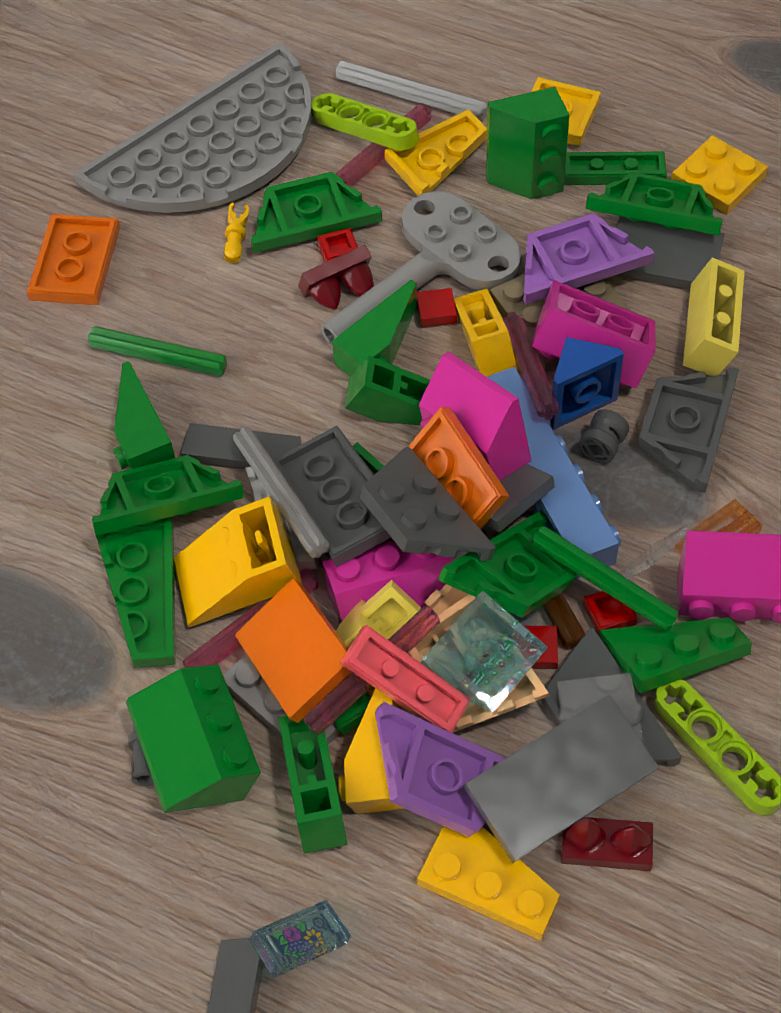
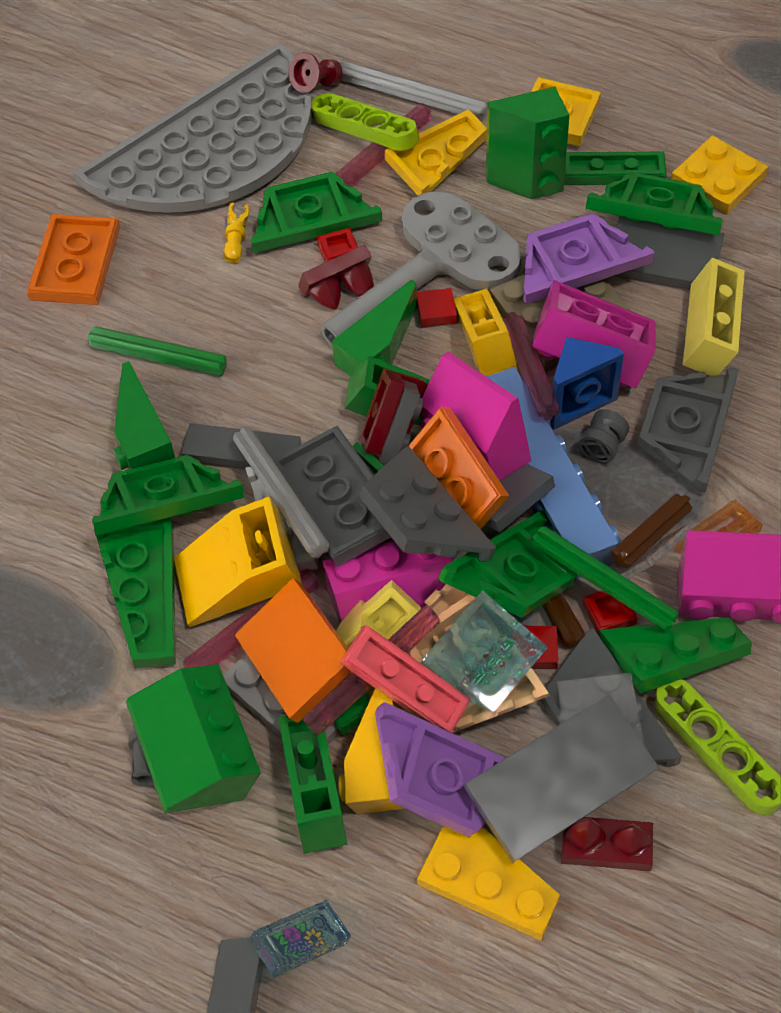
none -> dark red piece [288,52,342,93]
none -> dark red panel [359,368,427,456]
none -> dark grey plate [378,380,423,464]
none -> reddish brown axle [611,494,692,568]

